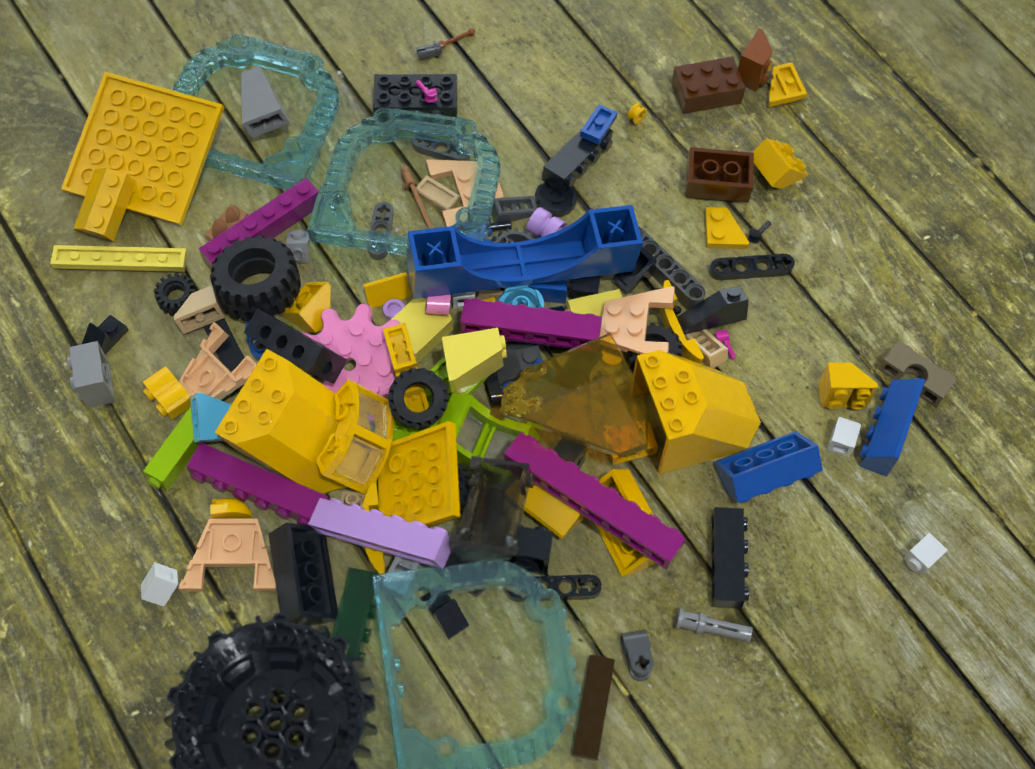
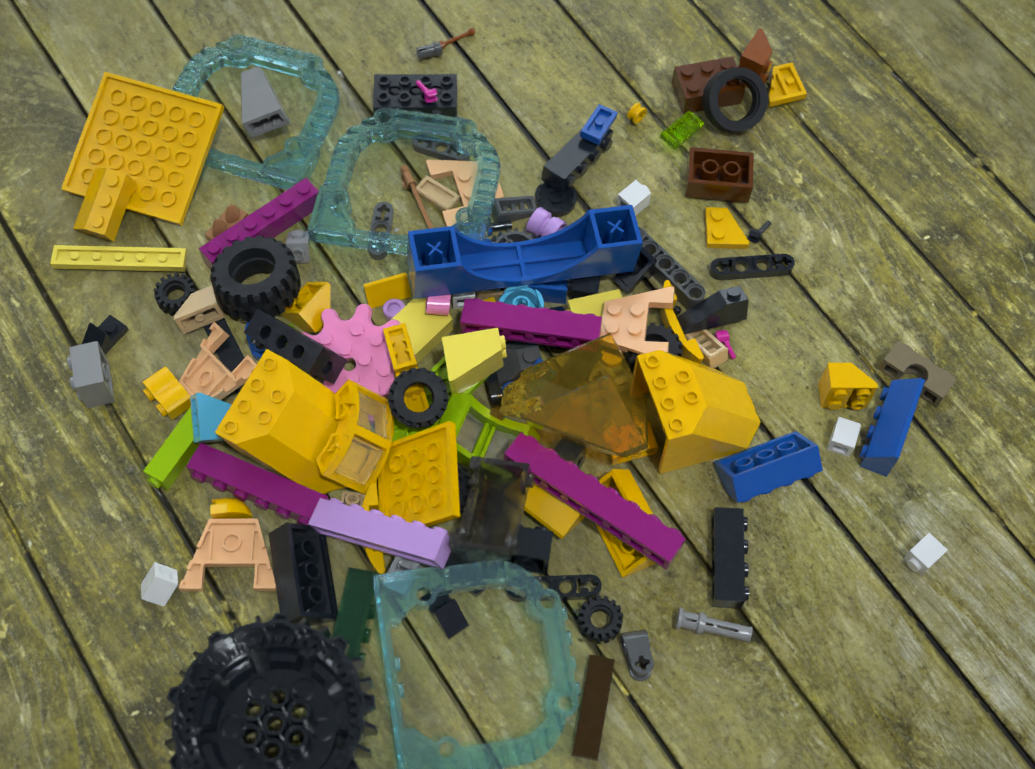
yellow slope [752,138,809,189] -> none
none -> black tyre [577,595,623,644]
none -> white brick [616,180,651,216]
none -> clear neon green plate [660,111,704,150]
none -> black tyre [702,67,768,132]

